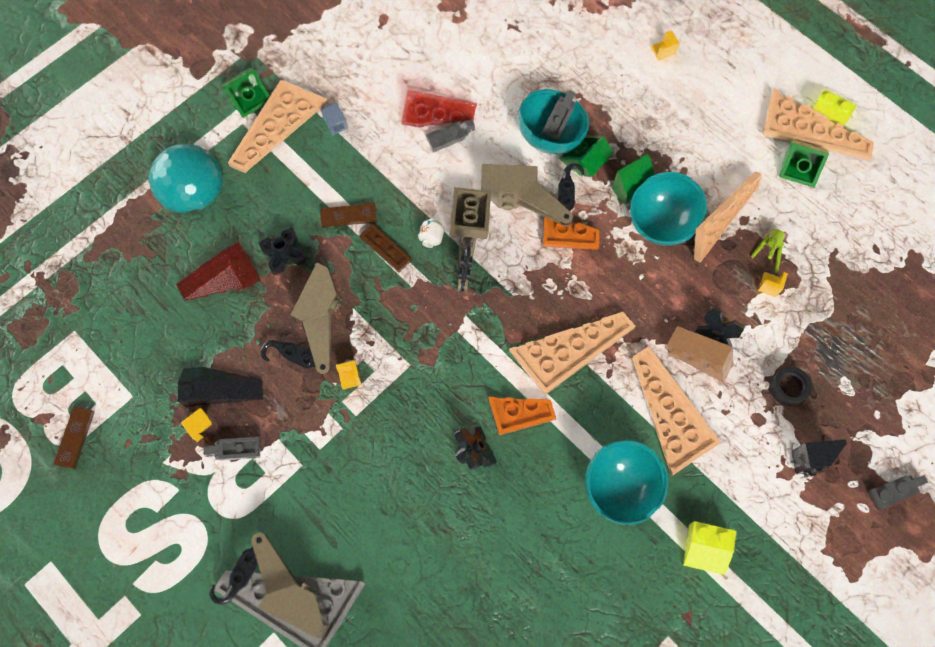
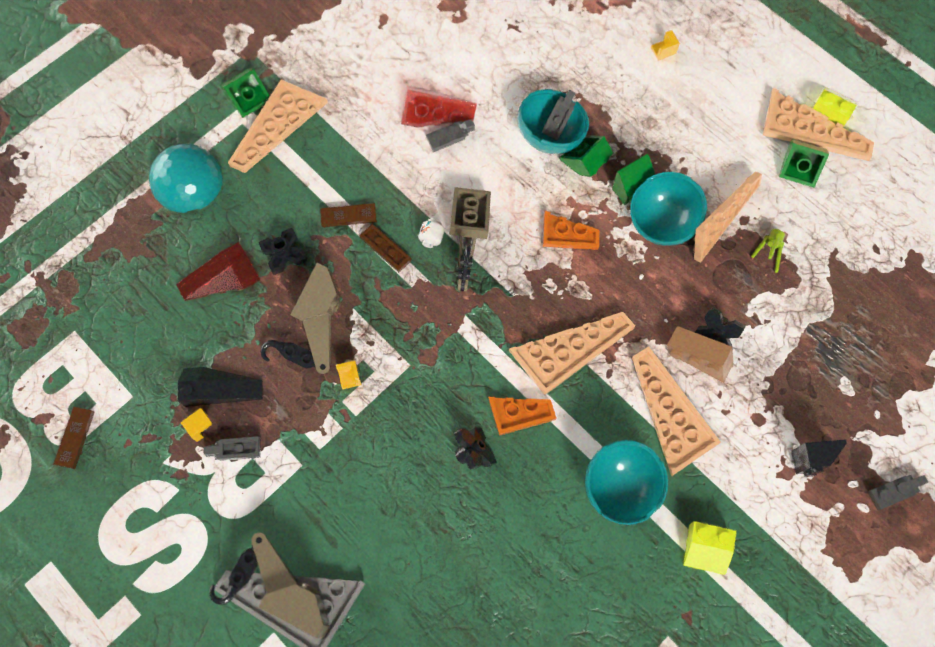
sand blue brick [321,103,348,136] -> none
dark tan slope [481,163,585,226] -> none
yellow panel [758,272,788,297] -> none
black tyre [770,367,812,406] -> none

